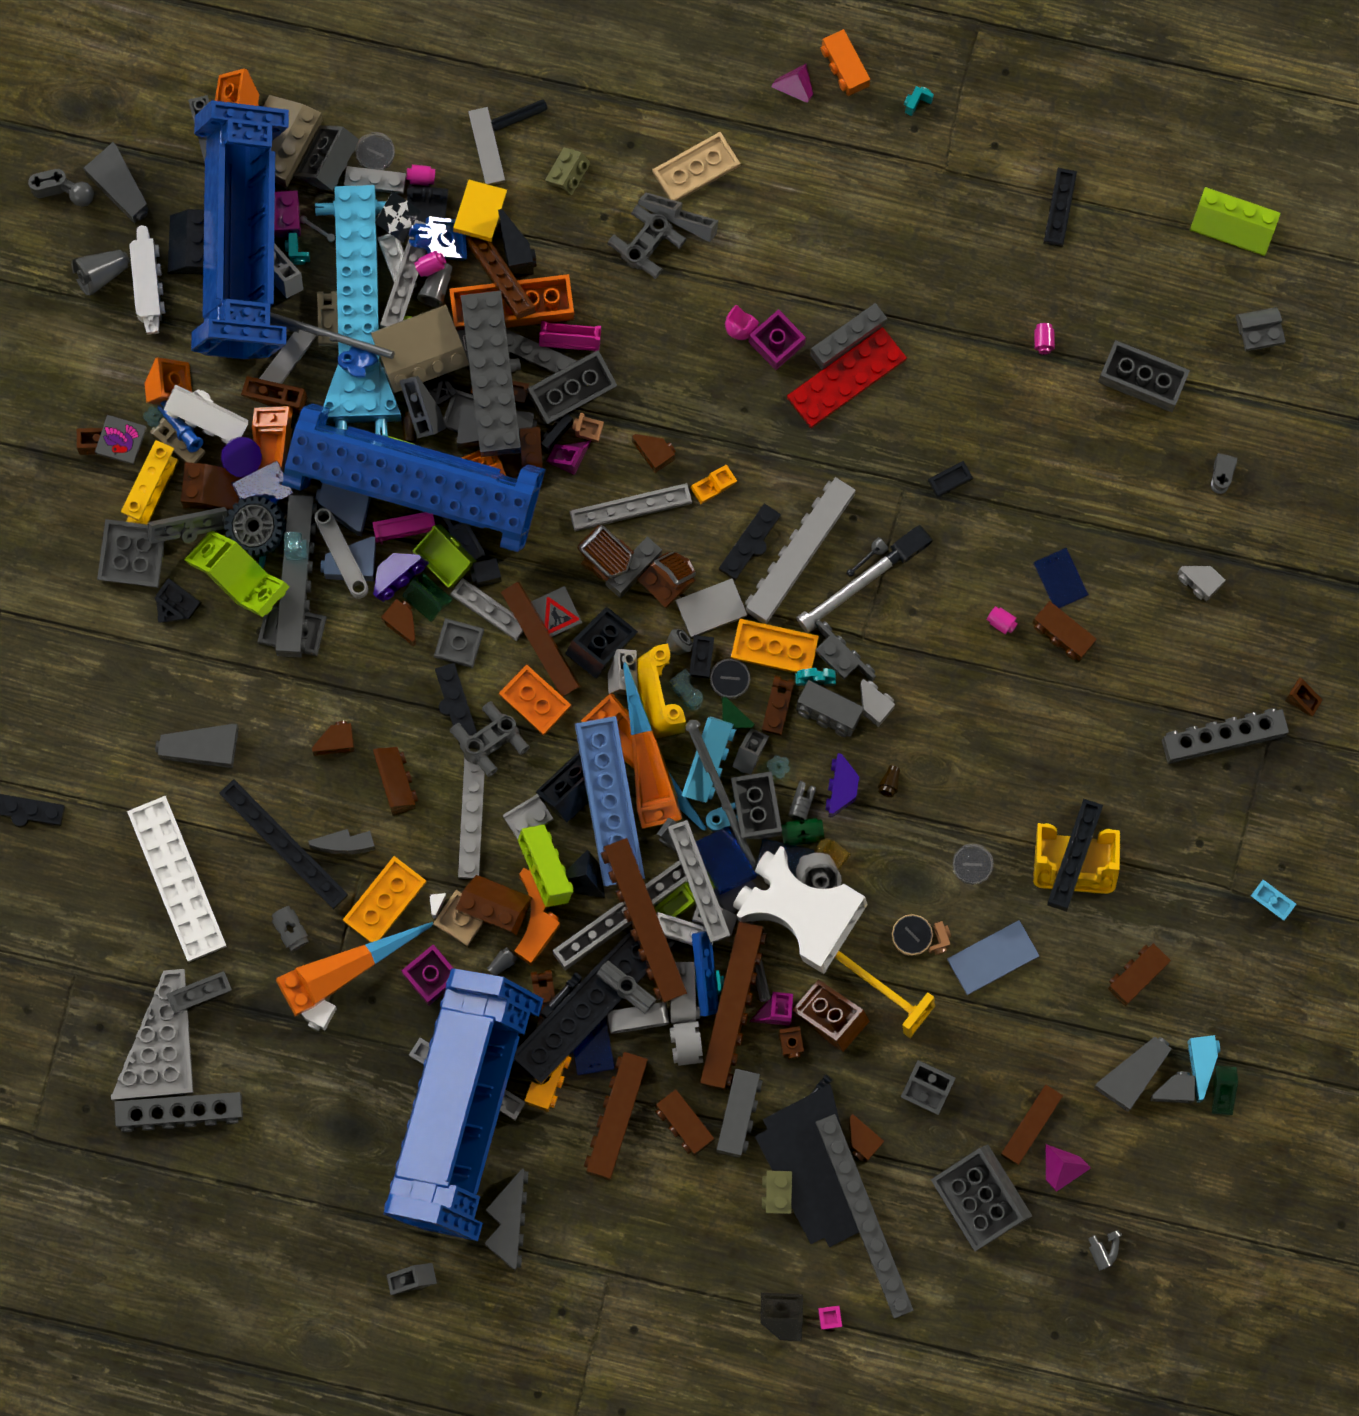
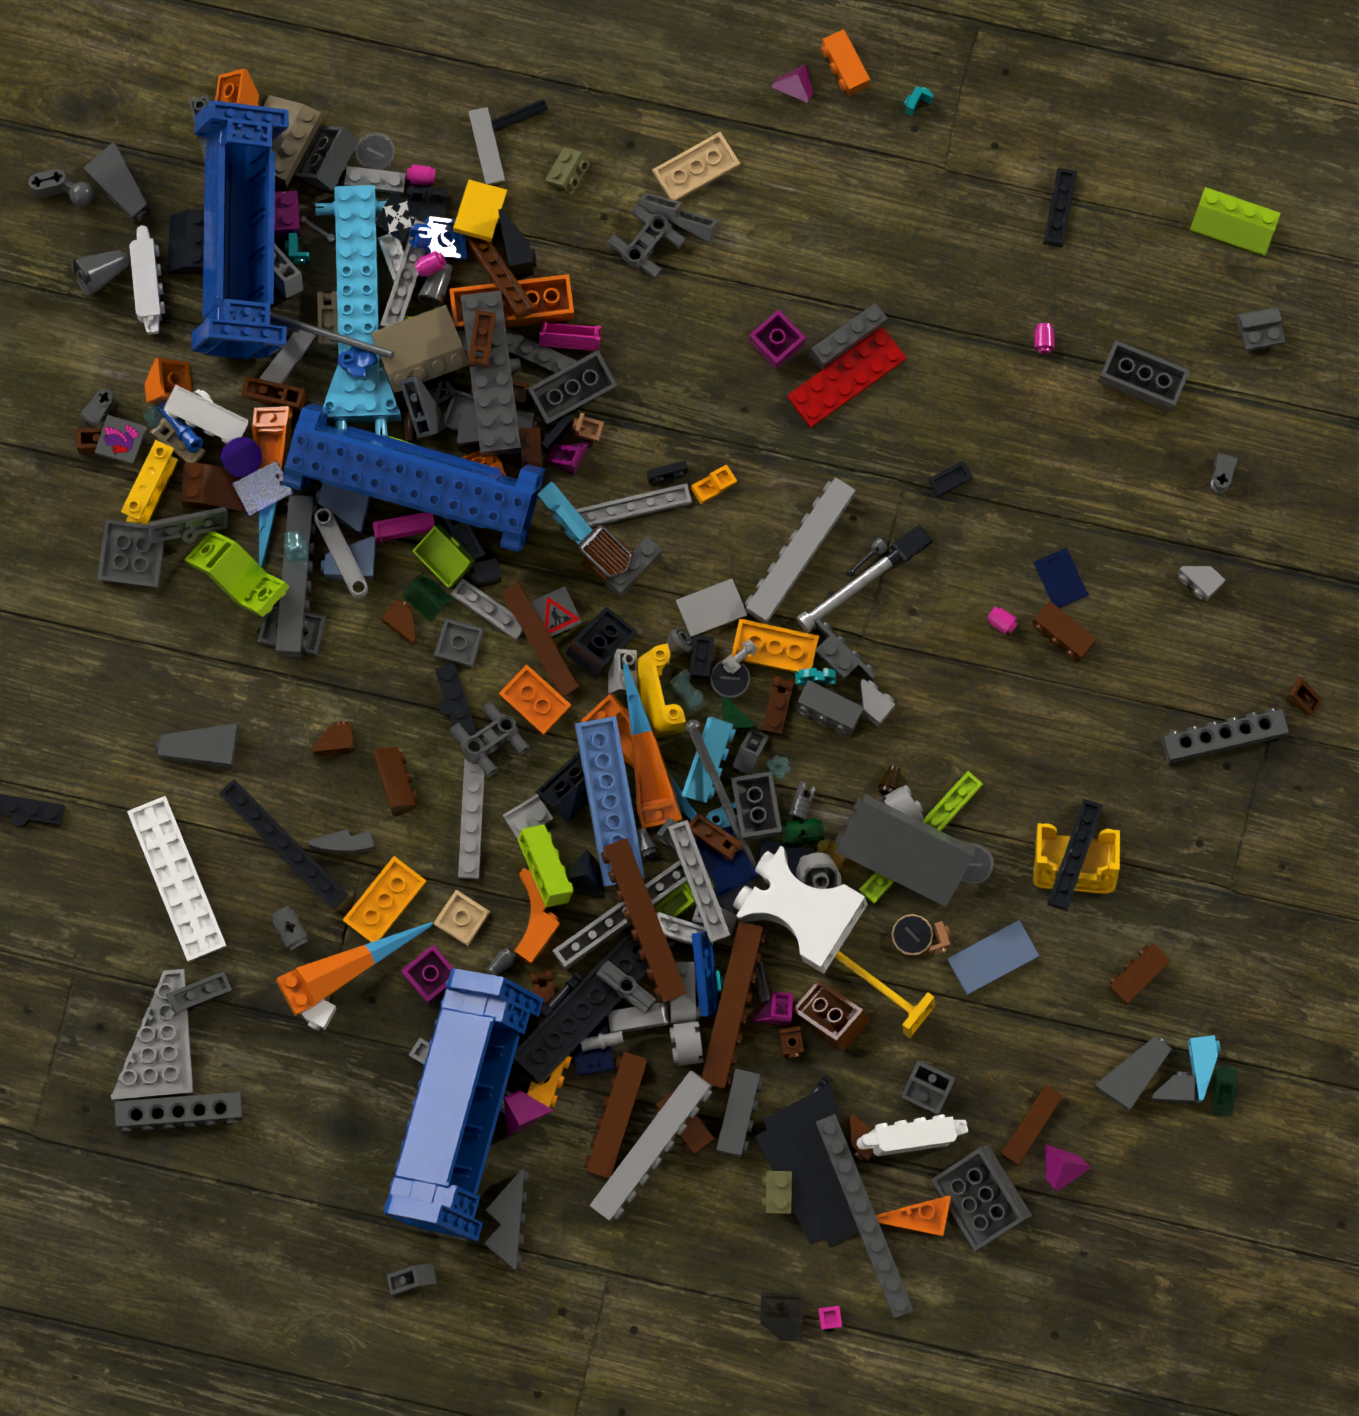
black slope [155,578,202,623] -> none
wheel [224,496,287,557] -> none
slope [373,553,429,602] -> none
white slope [430,893,446,919] -> none
reddish brown slope [456,875,532,935] -> none
reddish brown slope [632,434,676,473] -> none
reddish brown piece [637,552,696,608] -> none
black hinge [719,503,781,581] -> none
dark pink hair [725,305,759,340] -> none
dark purple slope [825,753,859,817] -> none
dark grey plant [1088,1230,1123,1271] -> none
medium azure hinge [1251,880,1296,920] -> none
none -> dark grey piece [80,389,116,428]
none -> reddish brown plate [467,310,496,369]
none -> magenta slope [503,1090,554,1136]
none -> medium azure bracket [537,482,592,545]
none -> light grey pin [581,1031,624,1052]
none -> light grey brick [590,1071,713,1221]
none -> dark grey cone [637,828,658,860]
none -> black plate [647,460,688,484]
none -> reddish brown plate [689,813,744,862]
none -> light grey bar [721,640,758,675]
none -> dark grey brick [835,794,975,907]
none -> white hinge [856,1115,968,1156]
none -> lime tile [859,771,983,904]
none -> orange wing [876,1196,951,1236]
none -> light grey brick [880,785,924,822]

